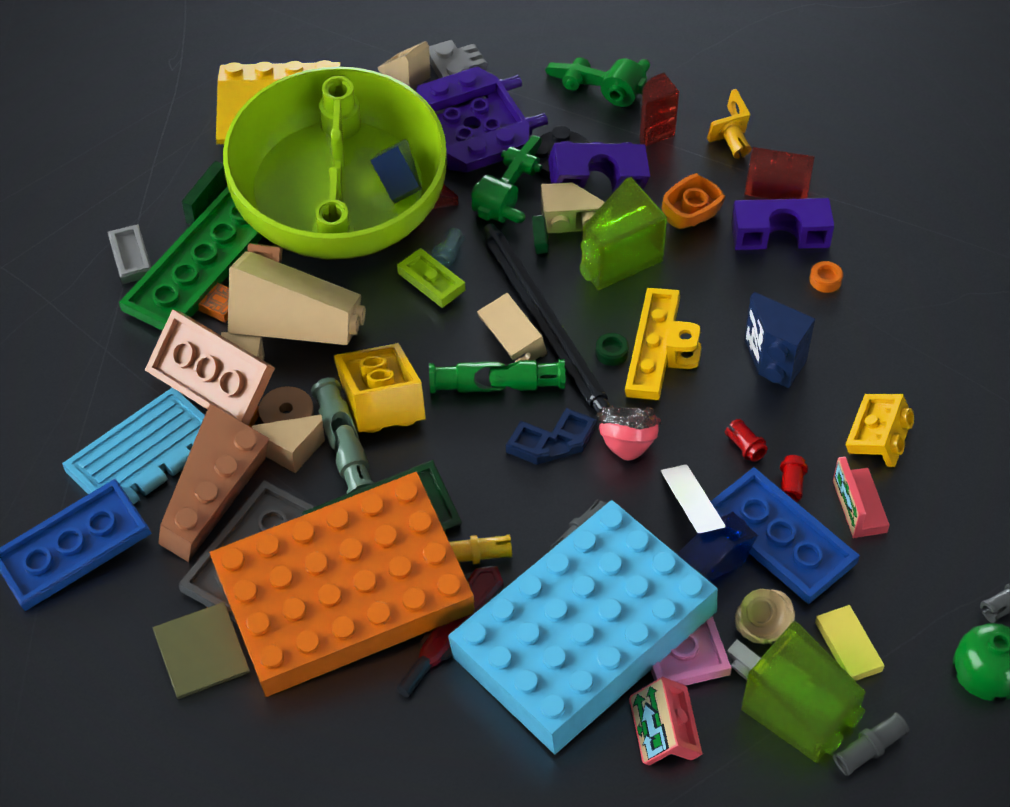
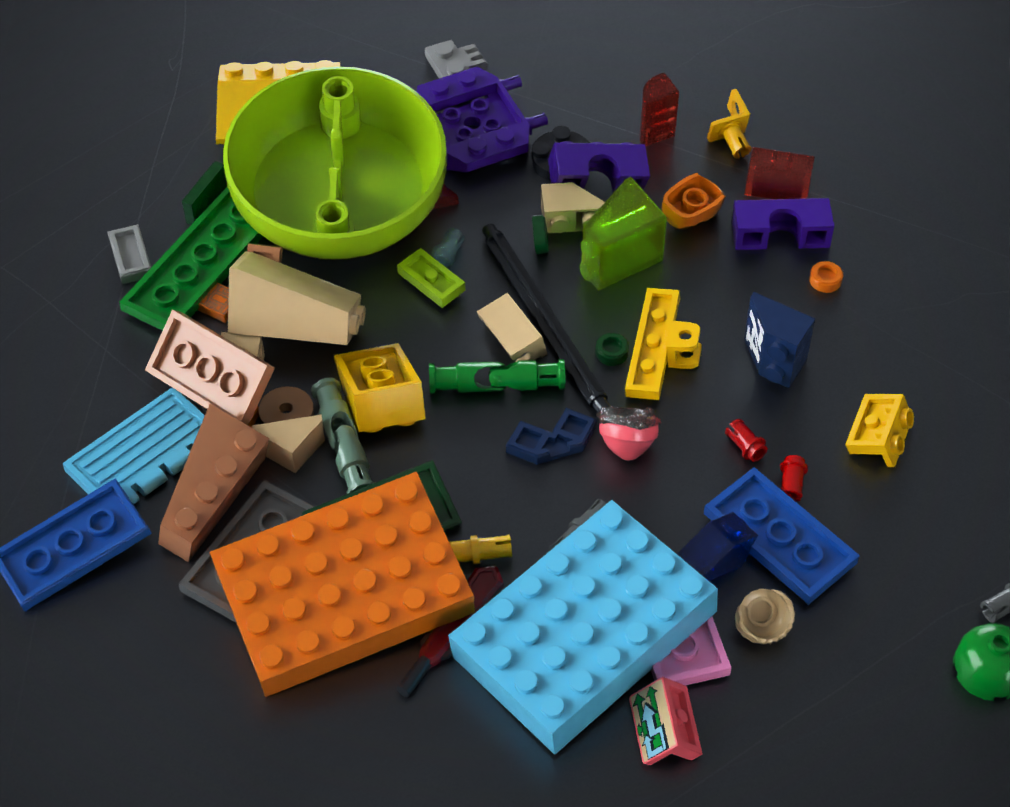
olive tile [152,602,250,699] -> none
dark blue slope [370,139,422,203] -> none
tan slope [378,41,431,90] -> none
green piece [471,135,542,223] -> none
green piece [545,57,650,107] -> none
white sticker [661,464,726,533] -> none
light grey plate [727,639,770,683] -> none
clear neon green slope [741,621,866,763] -> none
light yellow tile [815,605,884,683] -> none
coral panel [833,457,890,538] -> none
dark grey pin [833,712,910,775] -> none

